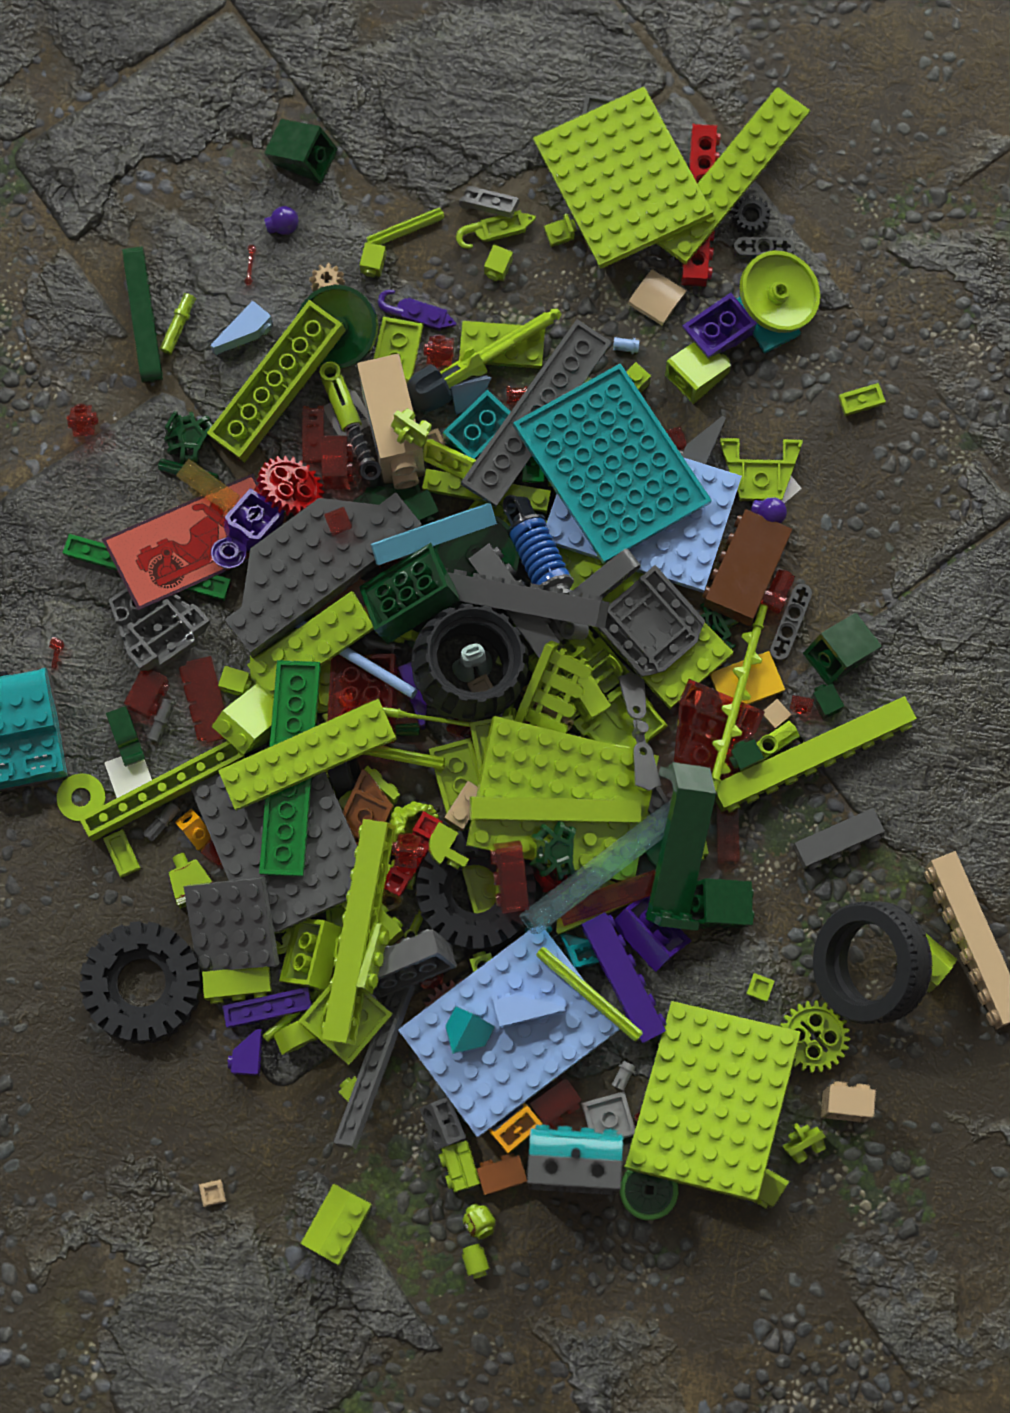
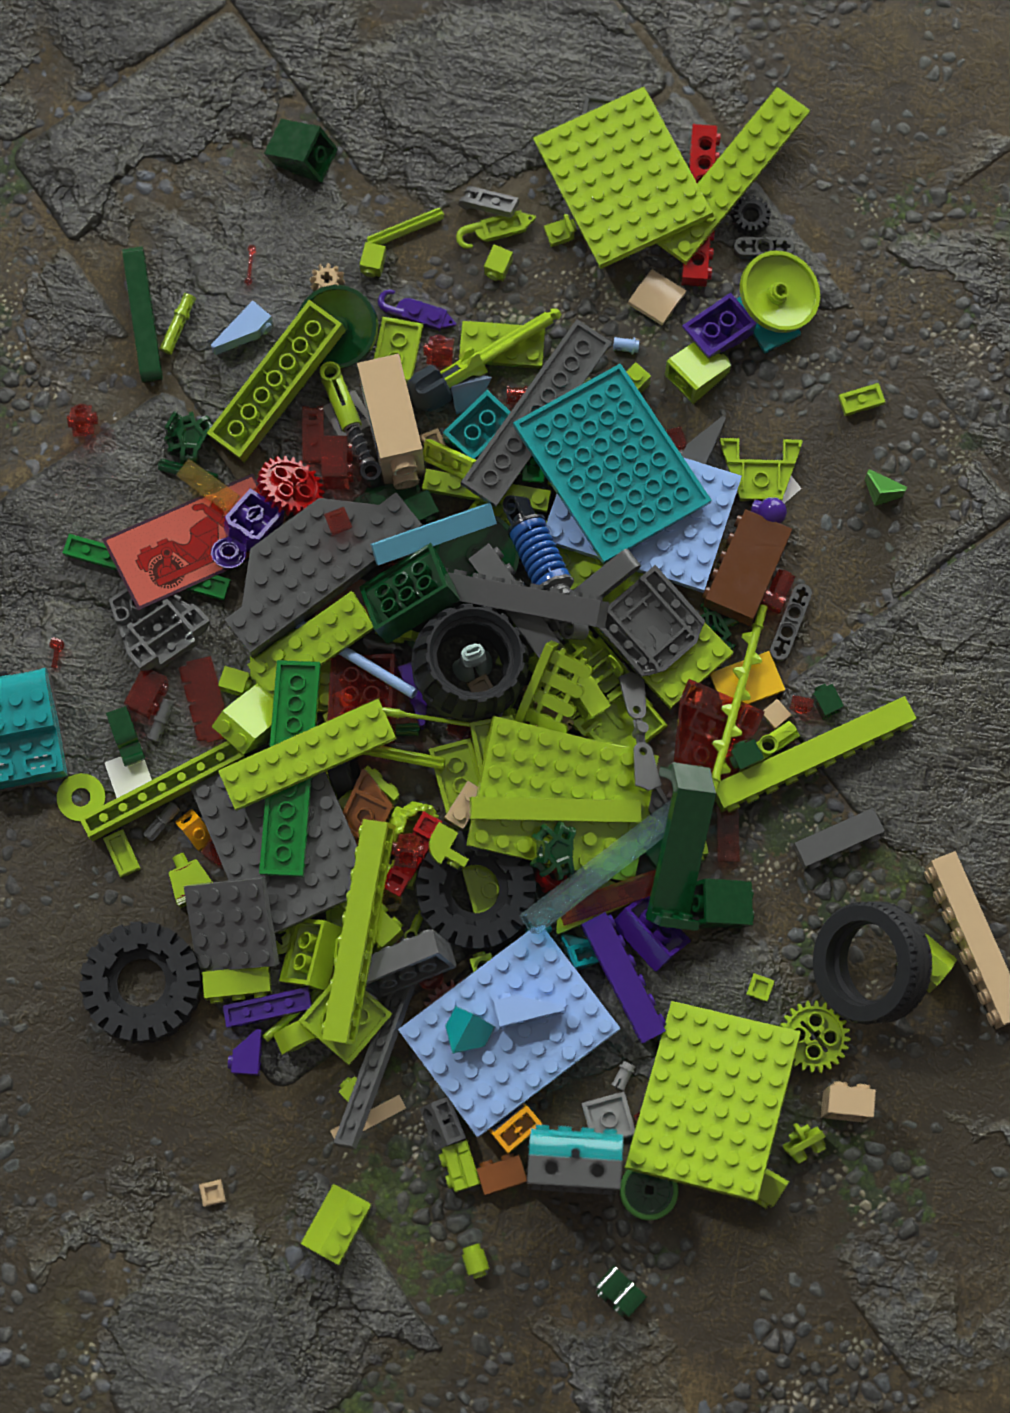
dark purple piece [264,206,299,235] -> none
lime plate [356,923,389,994] -> none
lime hips [391,408,432,448] -> none
lime head [463,1204,496,1239] -> none
clear red brick [490,840,529,913] -> none
clear red brick [530,1078,582,1128] -> none
lime axle [536,947,642,1041] -> none
dark green slope [803,613,882,686] -> none
none -> tan sticker [330,1095,406,1140]
none -> dark green brick [595,1265,647,1317]
none -> bright green slope [865,469,907,506]

